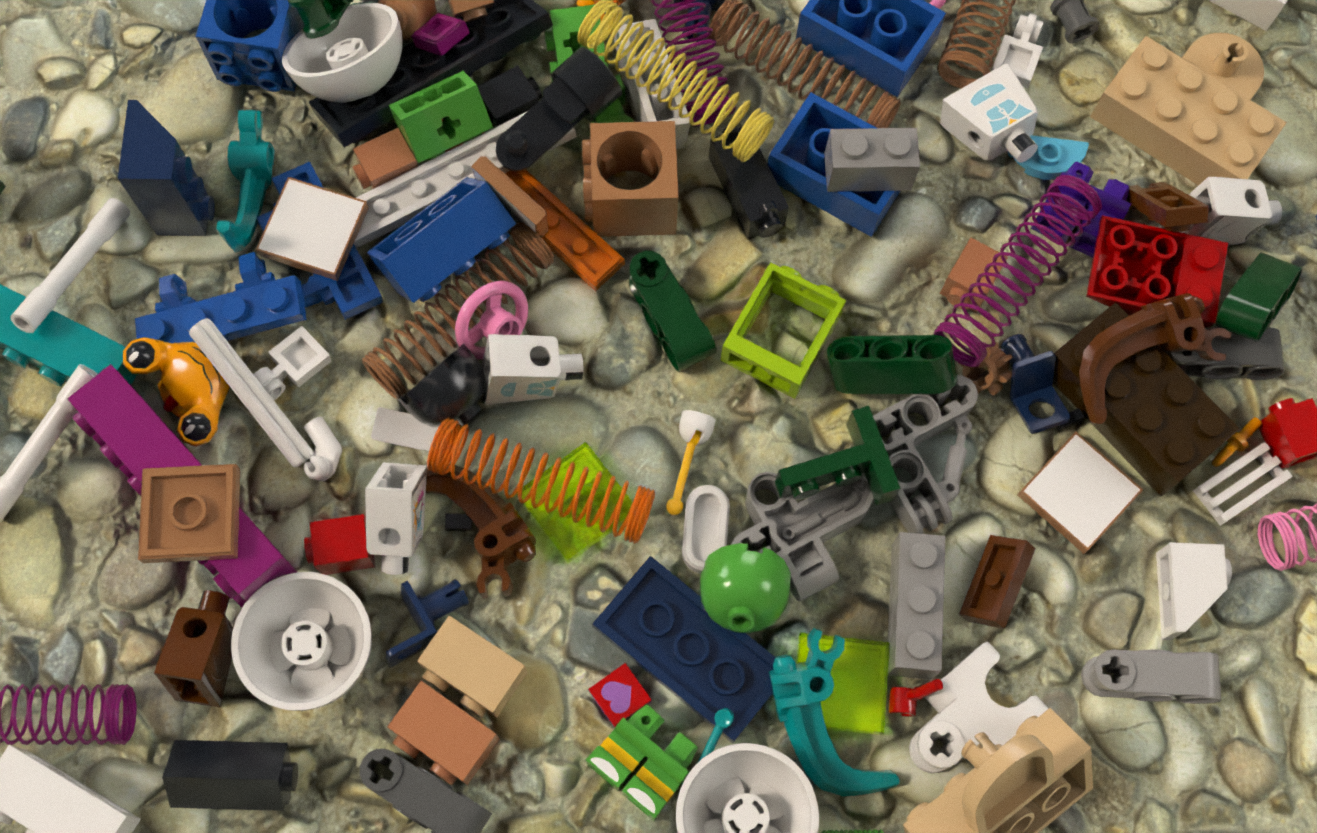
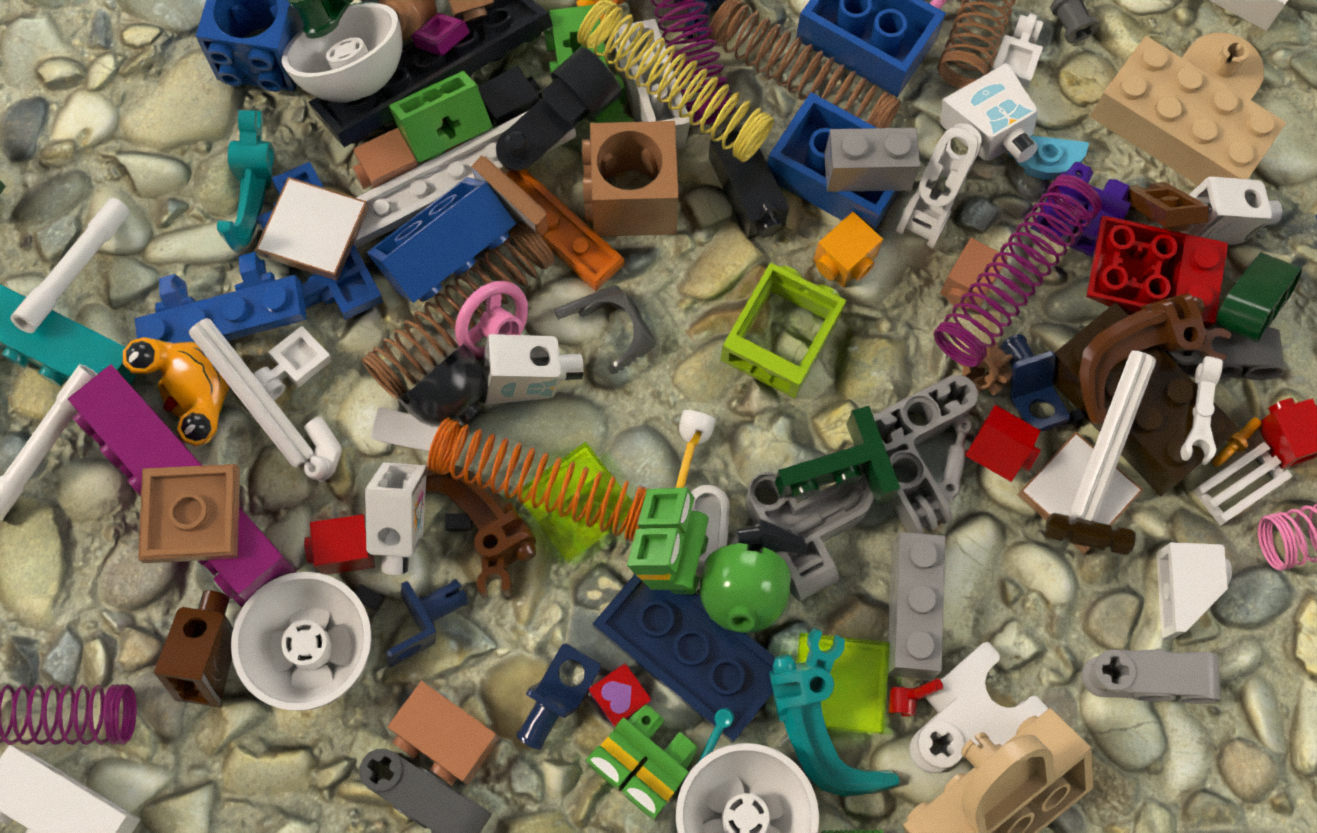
dark blue slope [118,100,215,236] -> none
black brick [162,740,298,811] -> none
tan brick [417,615,528,718] -> none
dark green piece [629,250,717,372] -> none
dark green beam [827,335,957,394] -> none
reddish brown plate [959,535,1036,629] -> none
none -> black piece [355,584,385,612]
none -> dark blue bracket [516,643,601,750]
none -> dark grey helmet [554,285,657,374]
none -> bright green hips [627,488,709,594]
none -> black bar [736,518,808,554]
none -> light orange brick [813,212,883,287]
none -> white piece [896,123,982,249]
none -> red brick [965,405,1041,482]
none -> dark brown axle [1045,513,1136,555]
none -> white axle [1071,351,1156,521]
none -> white piece [1180,356,1223,465]

